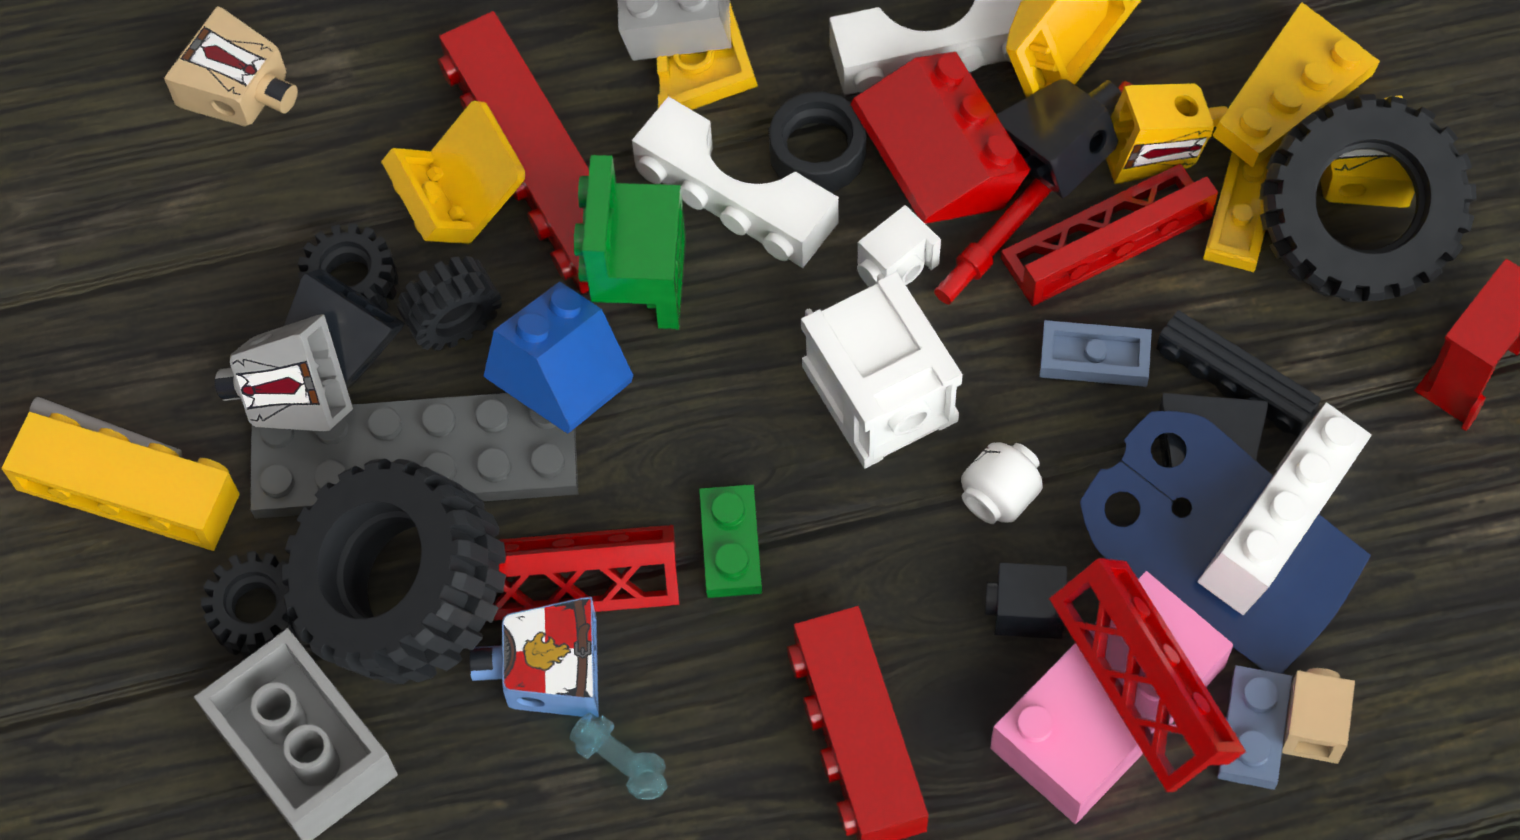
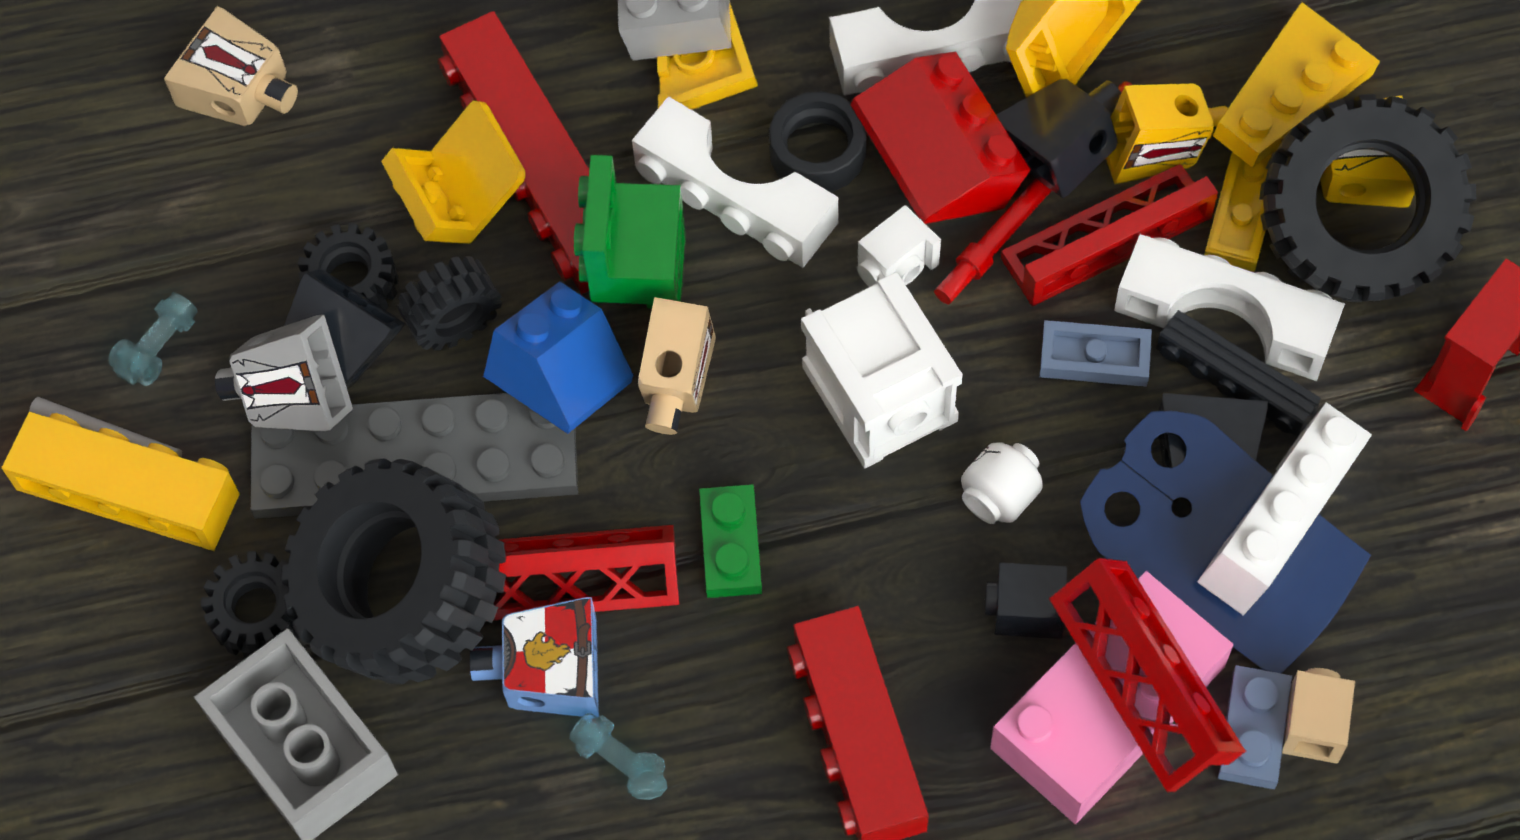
none -> clear light blue bar [109,292,198,386]
none -> tan torso [638,297,716,435]
none -> white arch [1114,234,1345,381]

